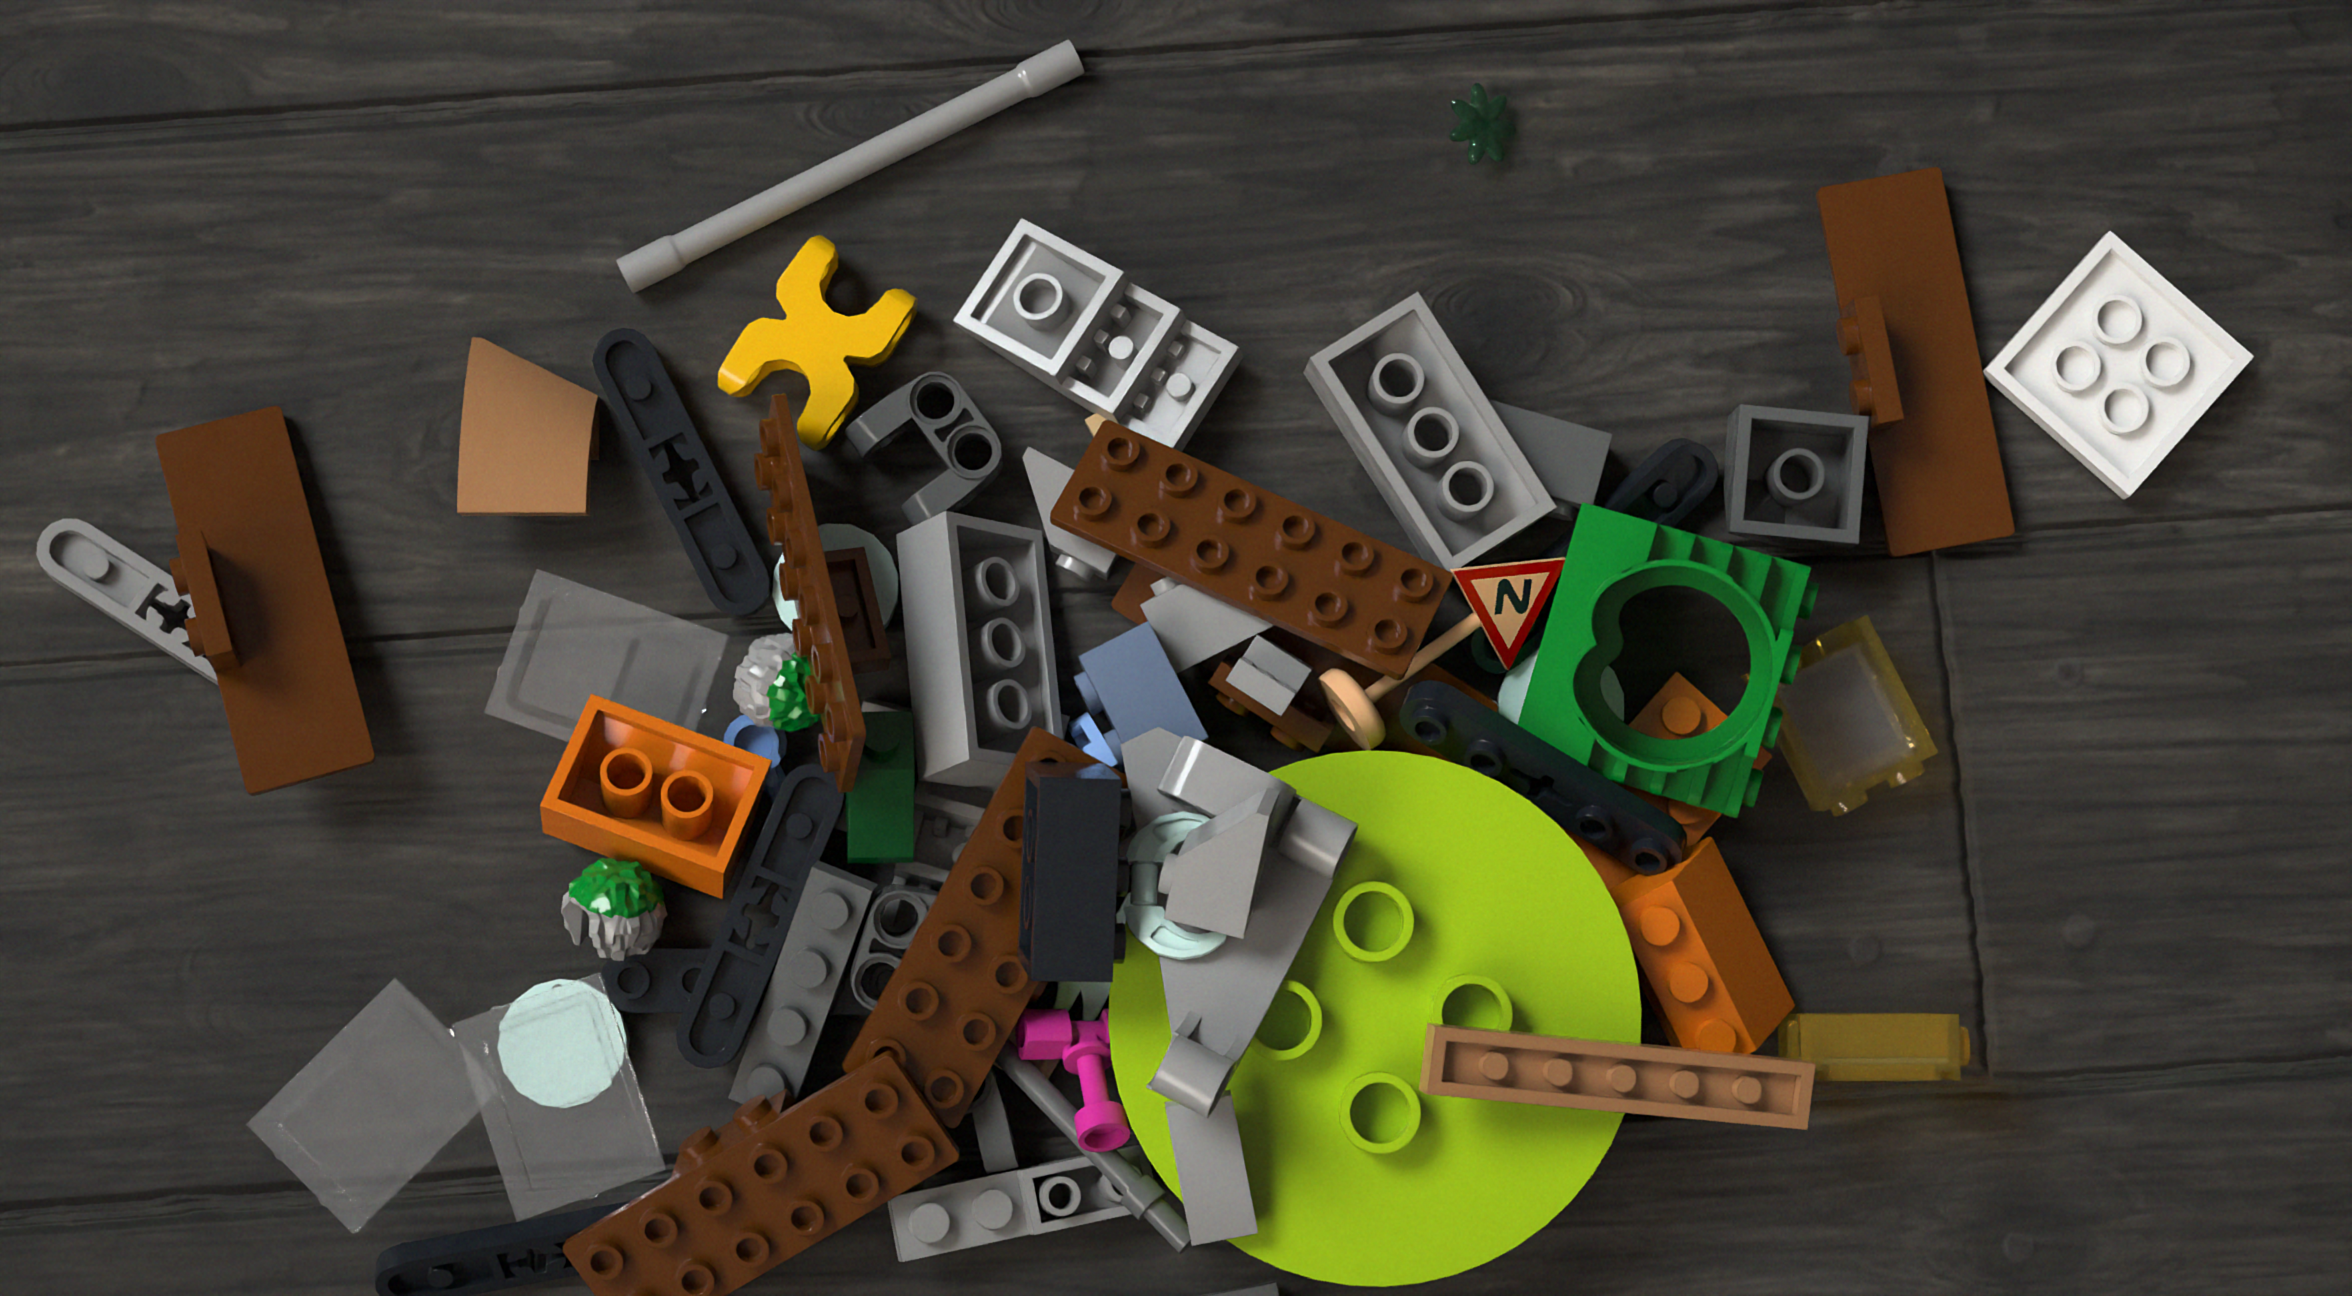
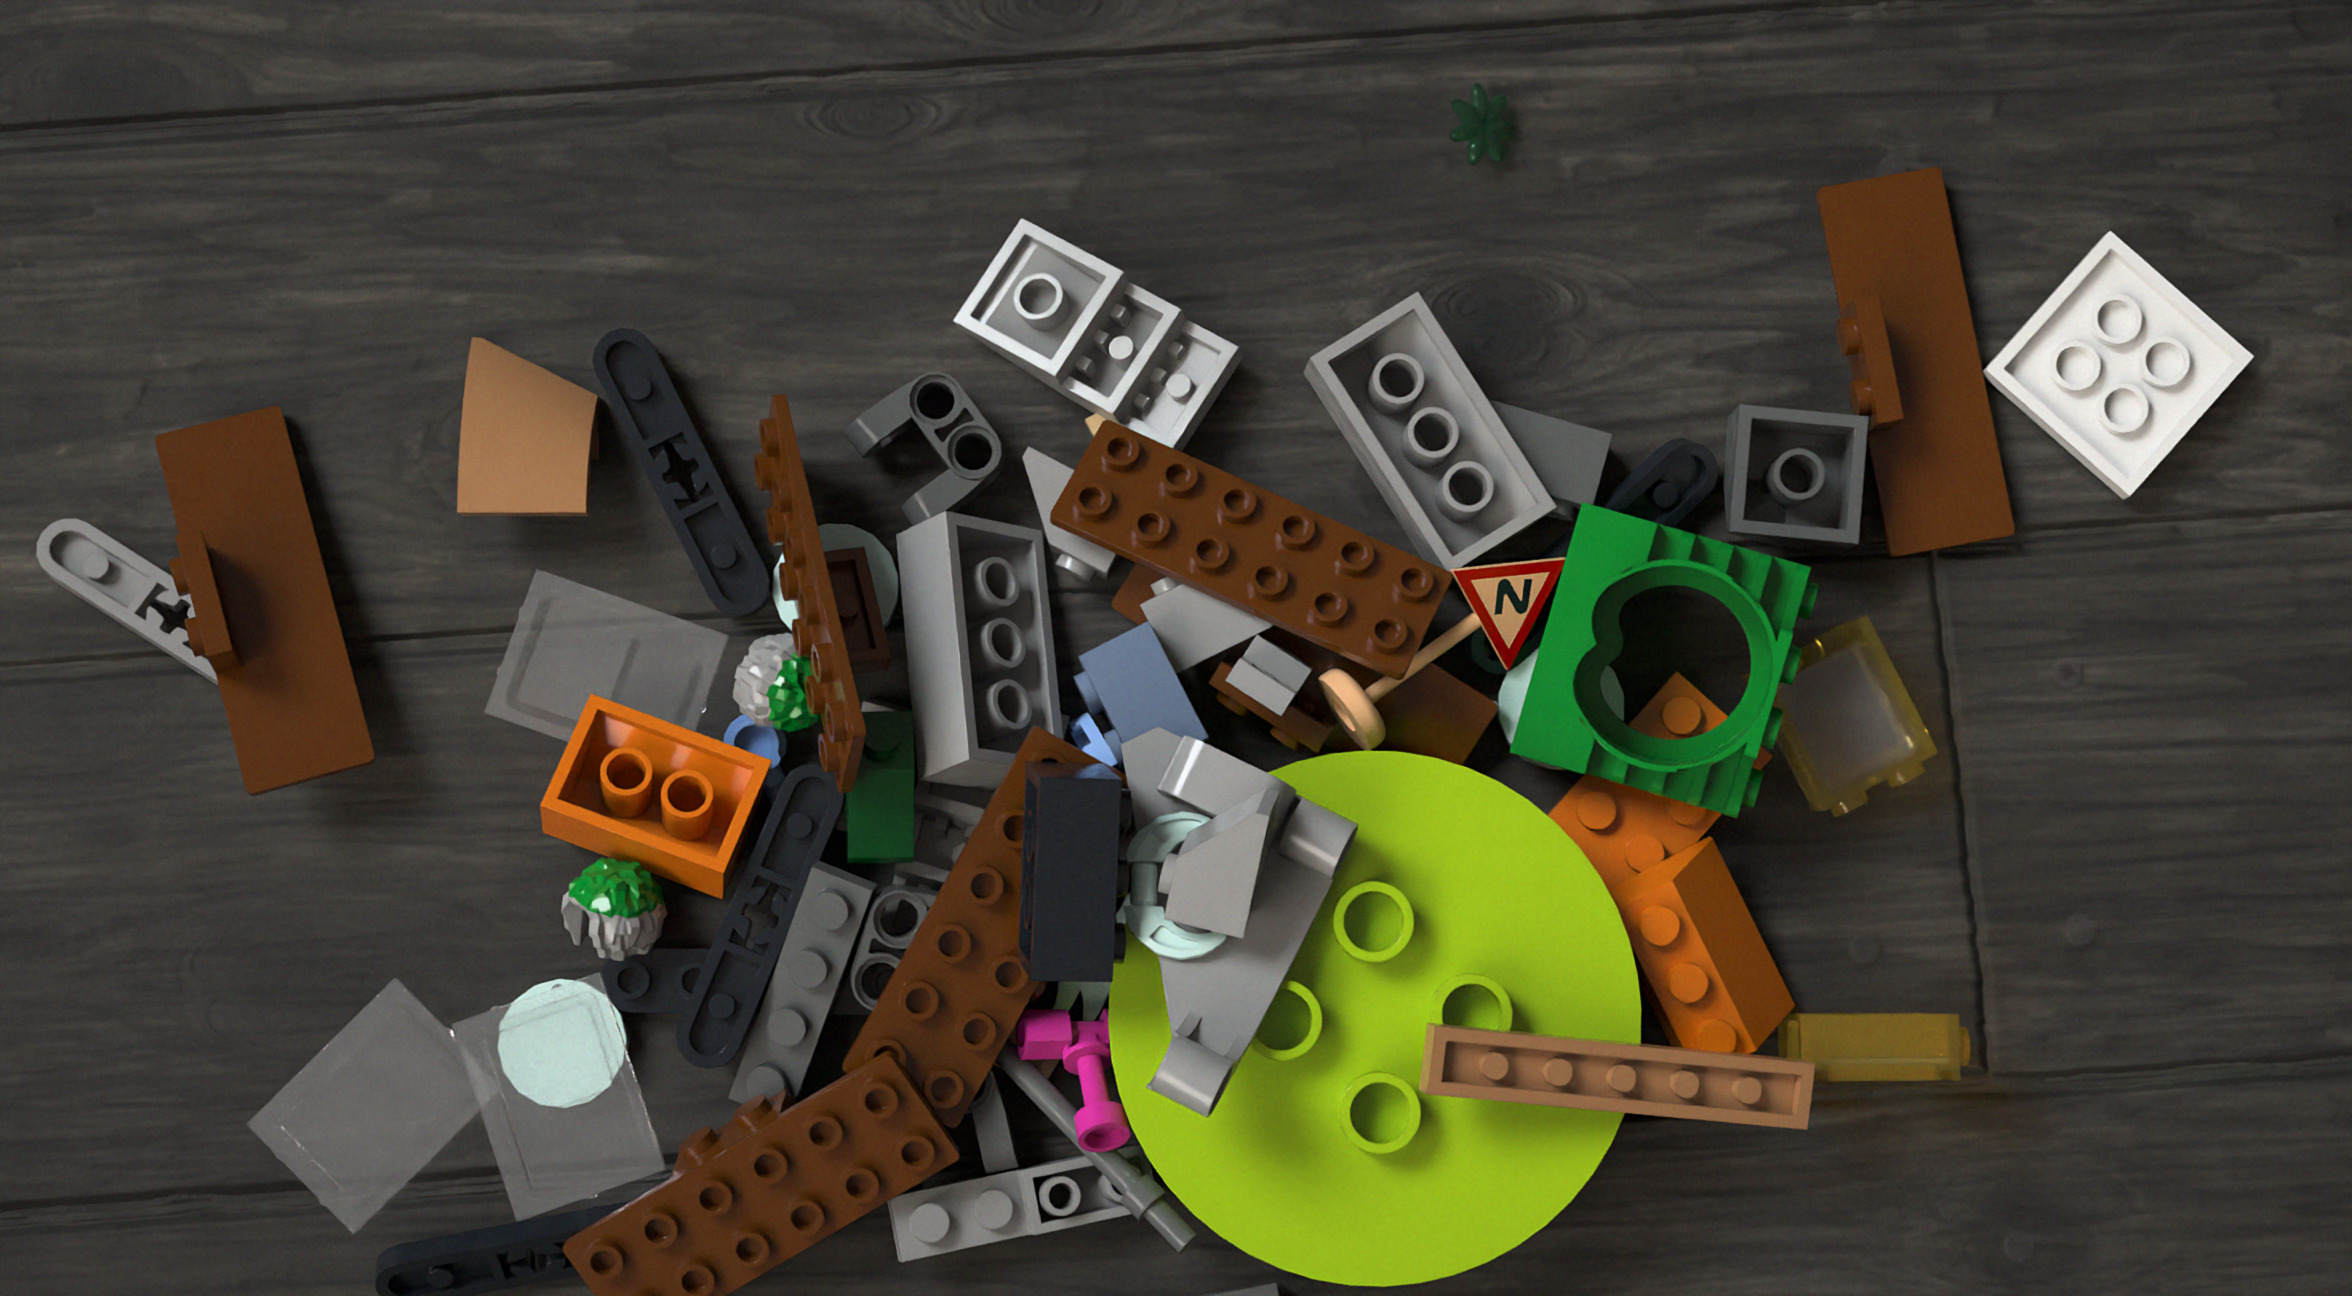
light grey piece [616,39,1085,294] -> none
yellow piece [718,235,918,451] -> none
light grey slope [1164,1089,1258,1246] -> none
black piece [1399,680,1687,875] -> none

